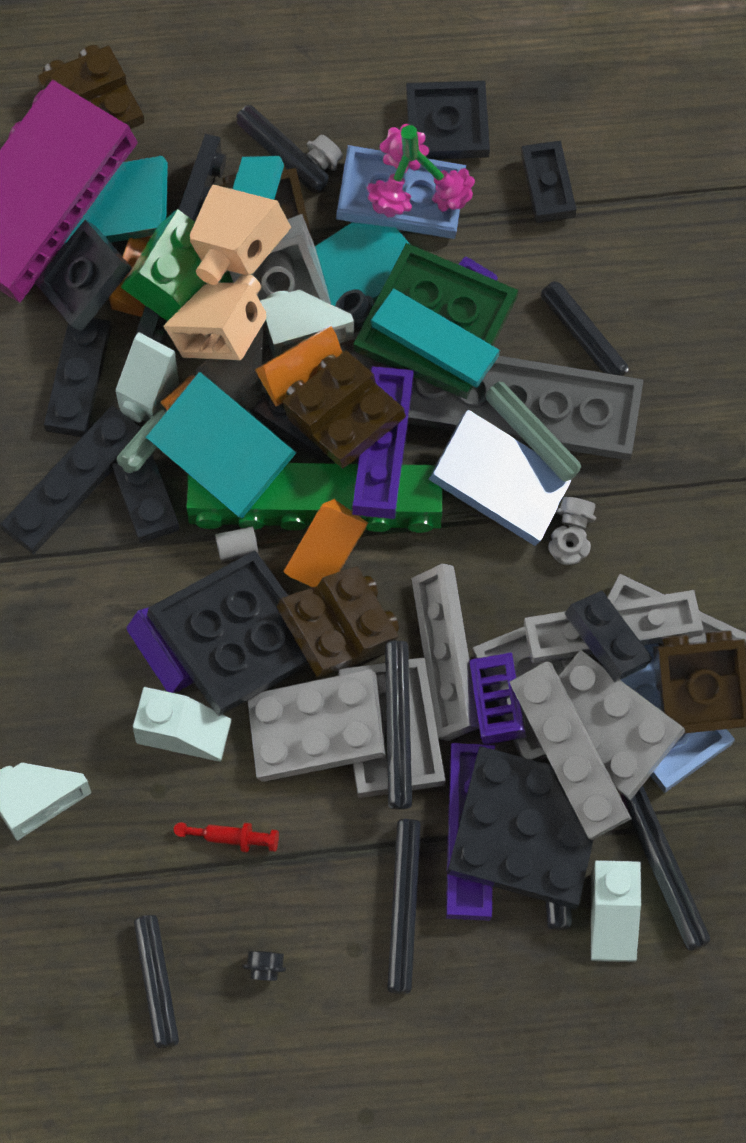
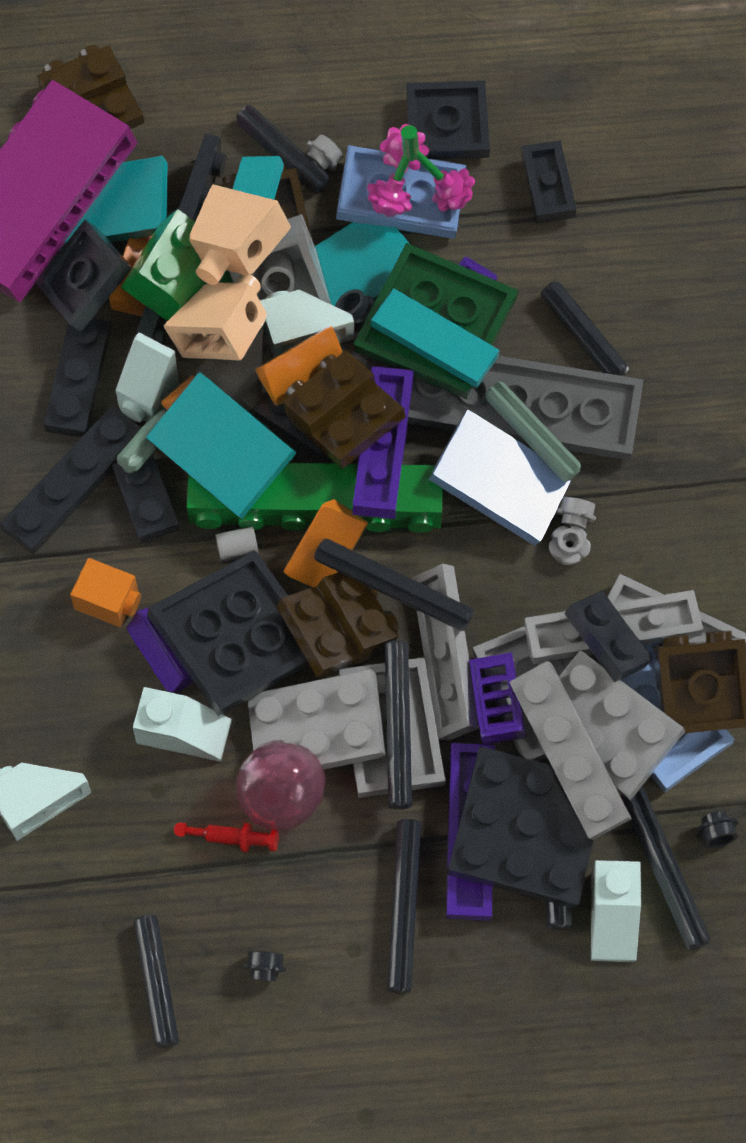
none -> orange brick [70,558,141,628]
none -> clear pink cylinder [236,740,326,831]
none -> black axle [314,539,474,631]
none -> black plate [696,811,738,848]

